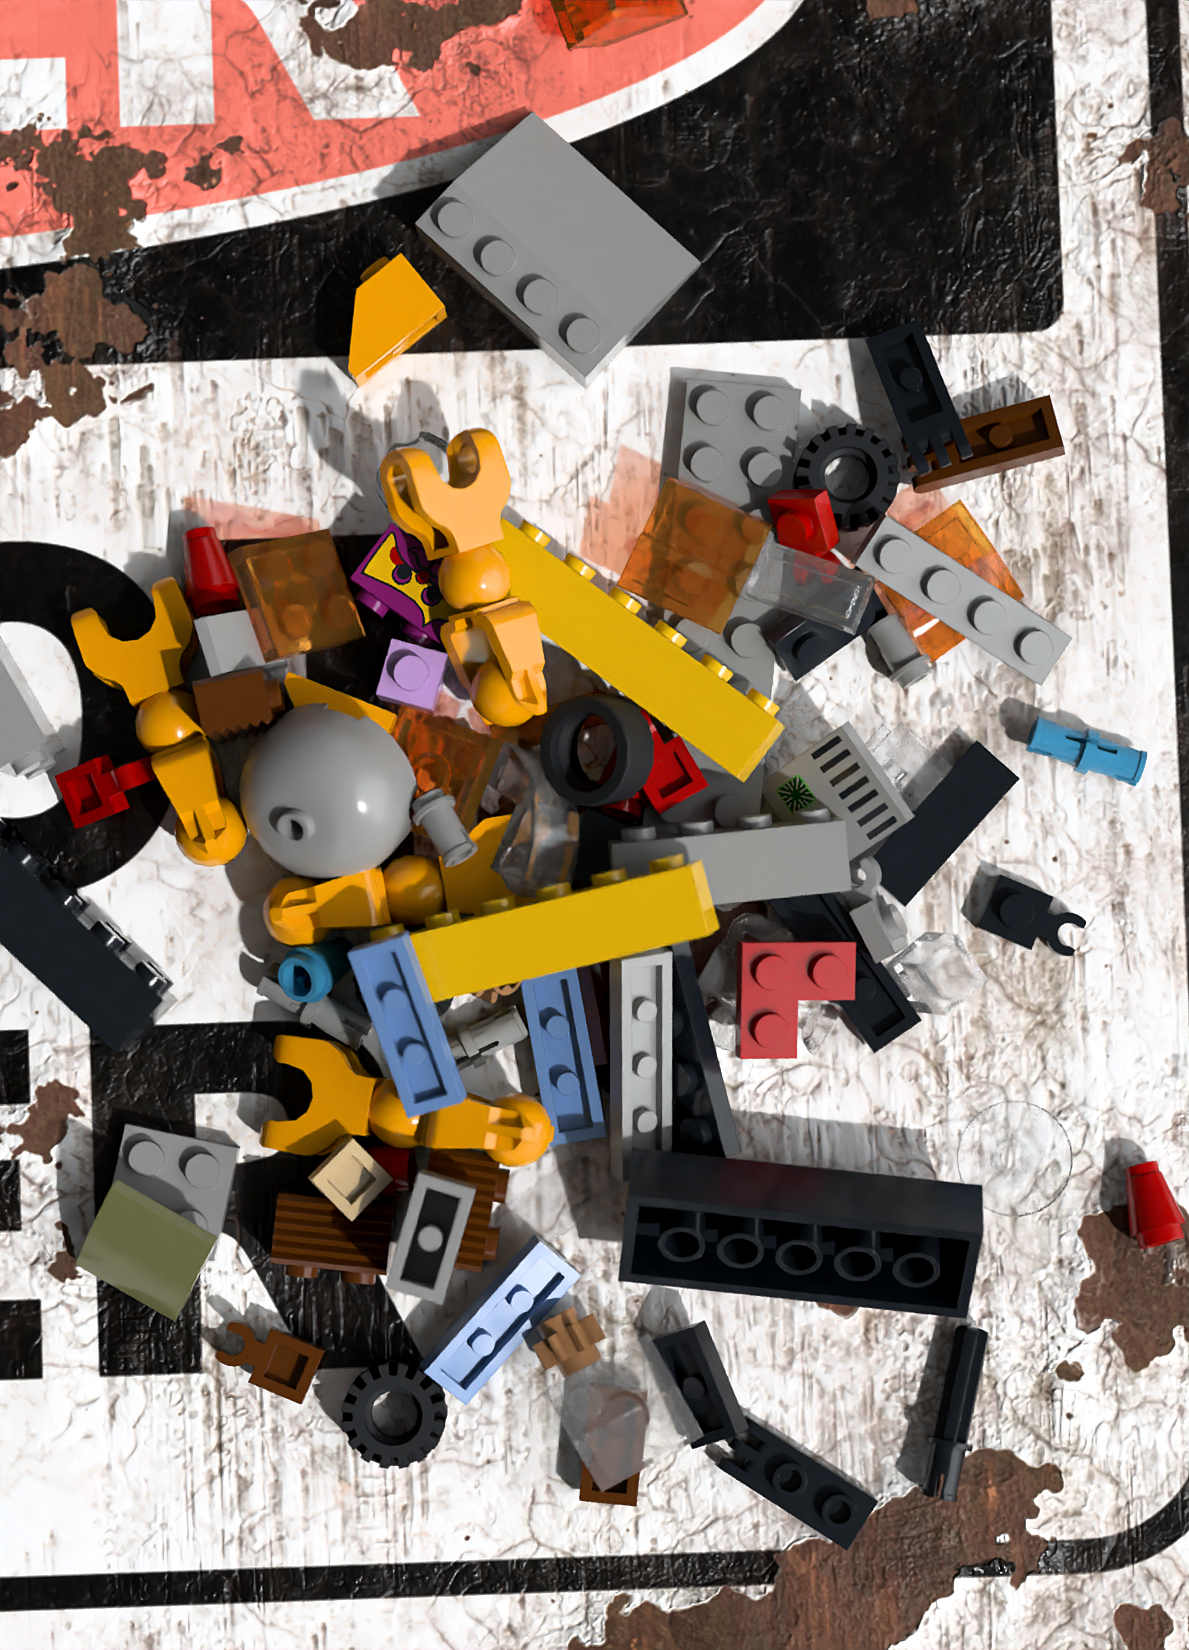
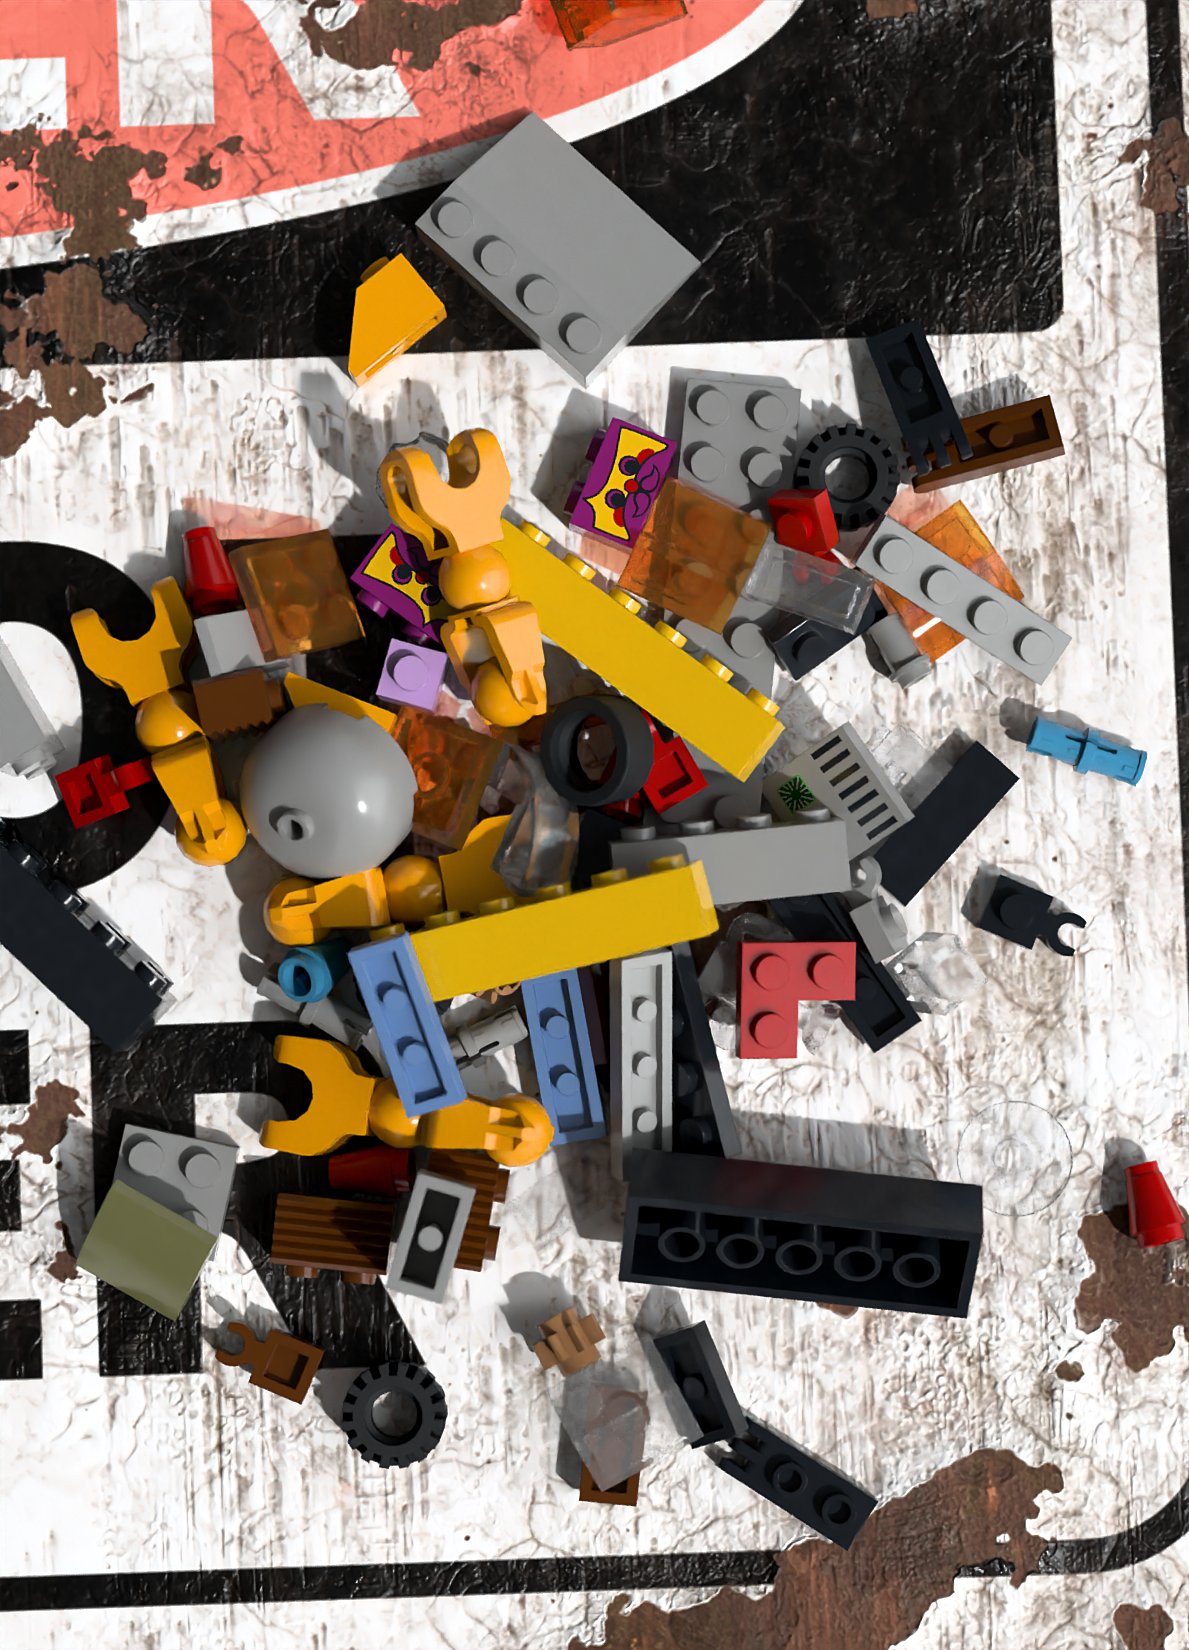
tan plate [308,1136,393,1221] -> none
light grey pin [412,789,478,867] -> none
plate [420,1234,581,1405] -> none
black axle [920,1325,989,1502] -> none
none -> brick [563,417,677,556]

